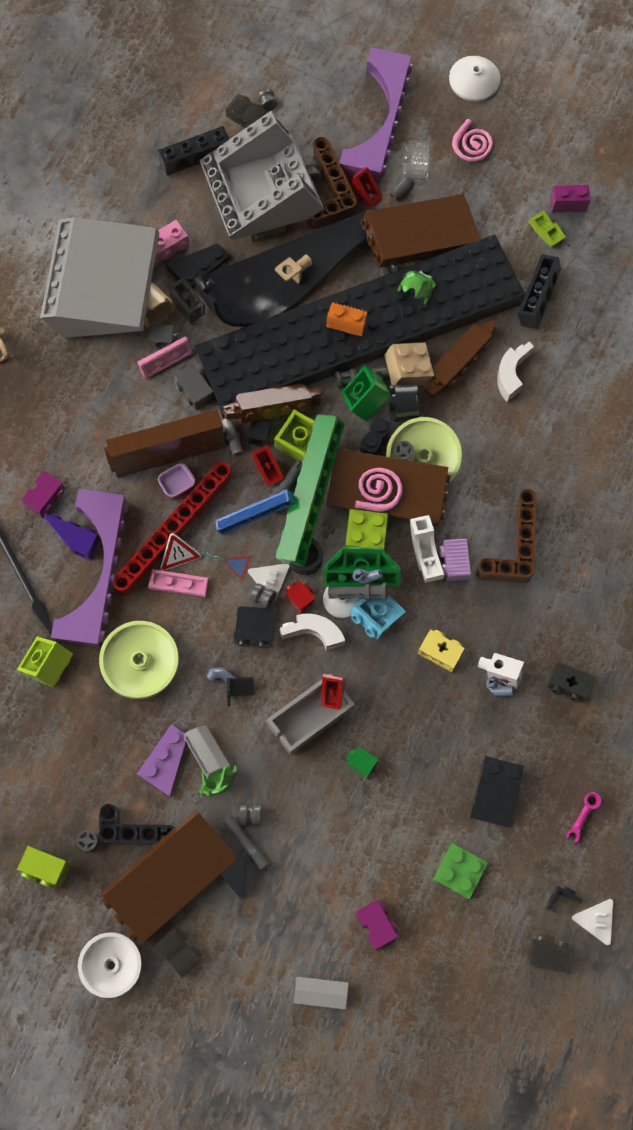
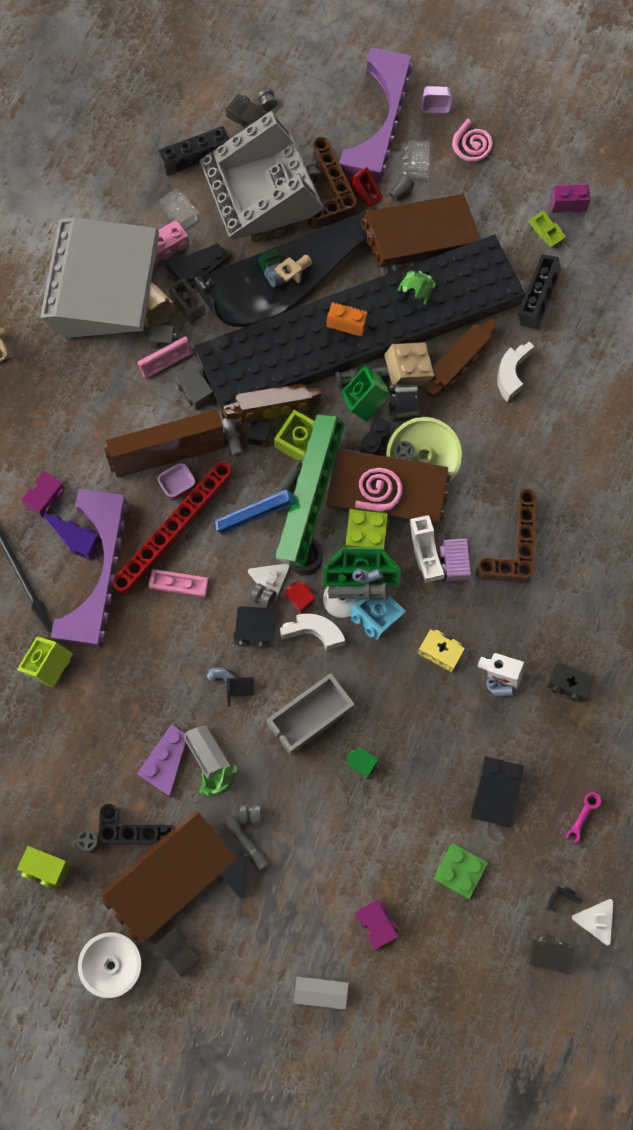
yellowish green dish [99,621,179,699] -> none
piece [160,533,201,571] -> none
clear light blue piece [191,546,253,582] -> none
red slope [251,445,285,487] -> none
red slope [321,674,346,710] -> none
white dish [449,56,501,102] -> none
none -> clear brick [160,188,200,232]
none -> leg [258,248,287,287]
none -> lavender piece [421,86,452,114]

